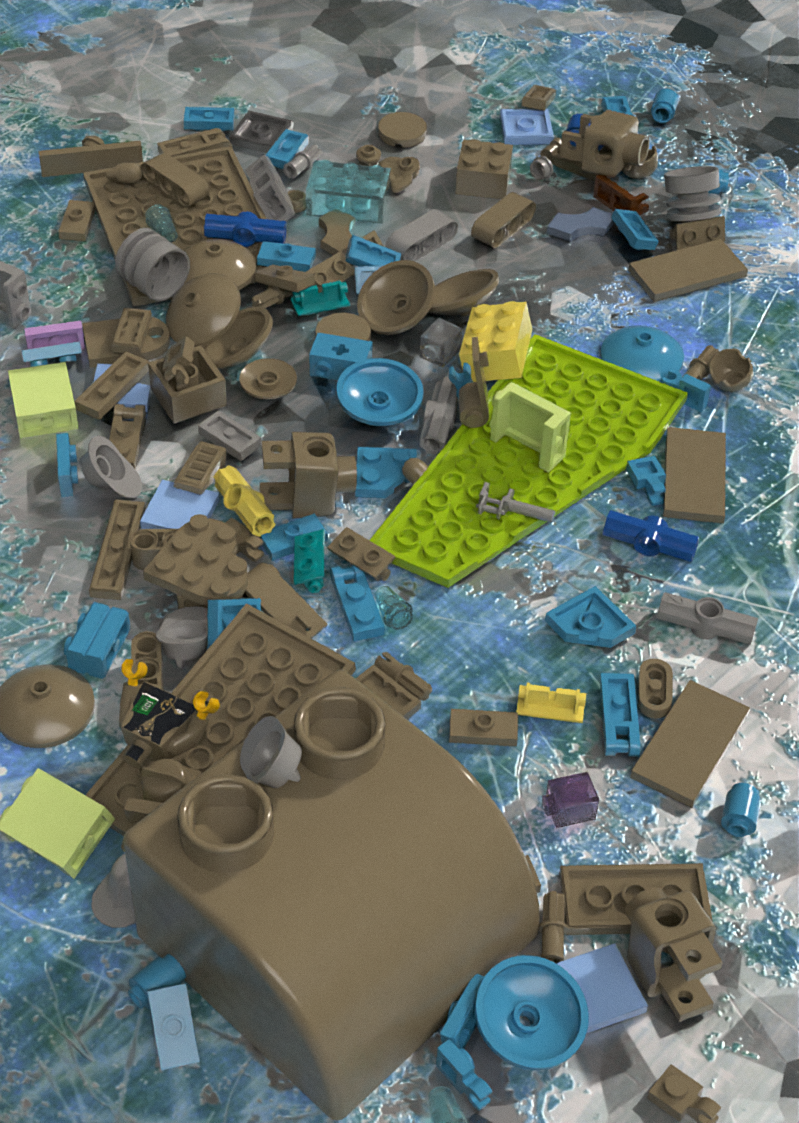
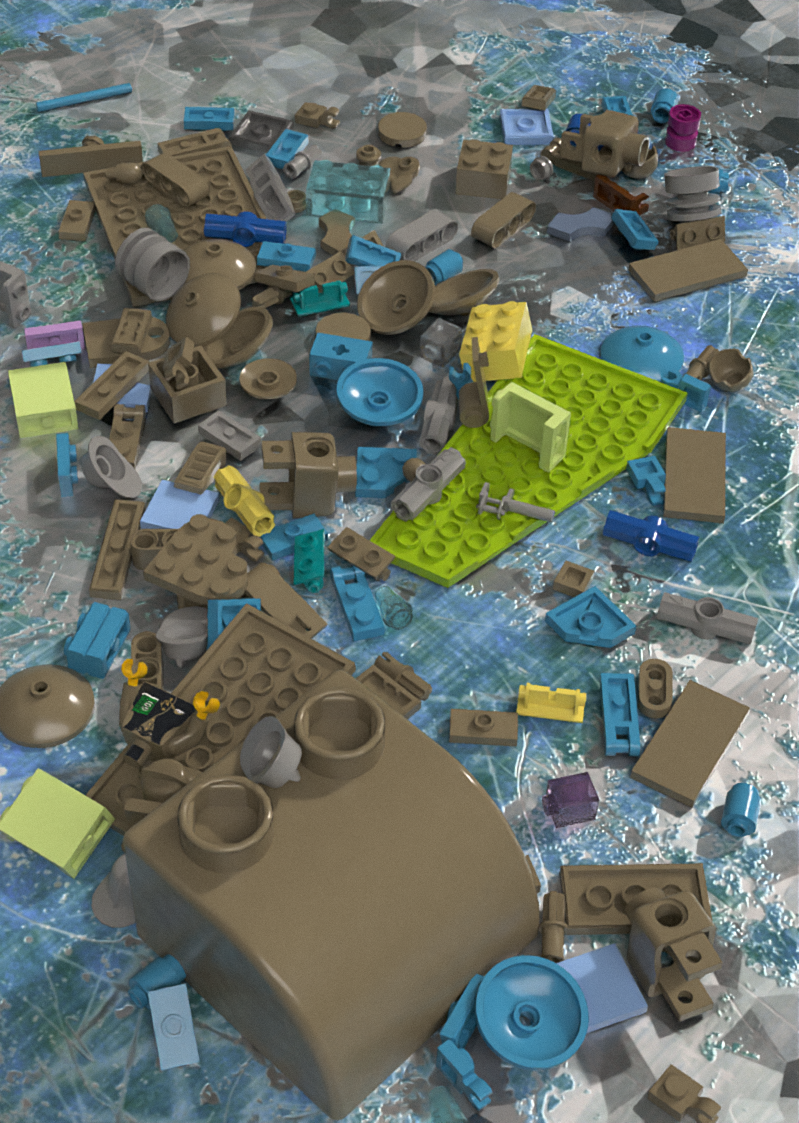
none -> dark azure bar [36,83,132,112]
none -> dark tan plate [295,102,340,129]
none -> light grey piece [391,447,466,522]
none -> dark azure brick [425,249,463,285]
none -> dark tan plate [553,560,595,597]
none -> magenta wheel [665,104,701,152]

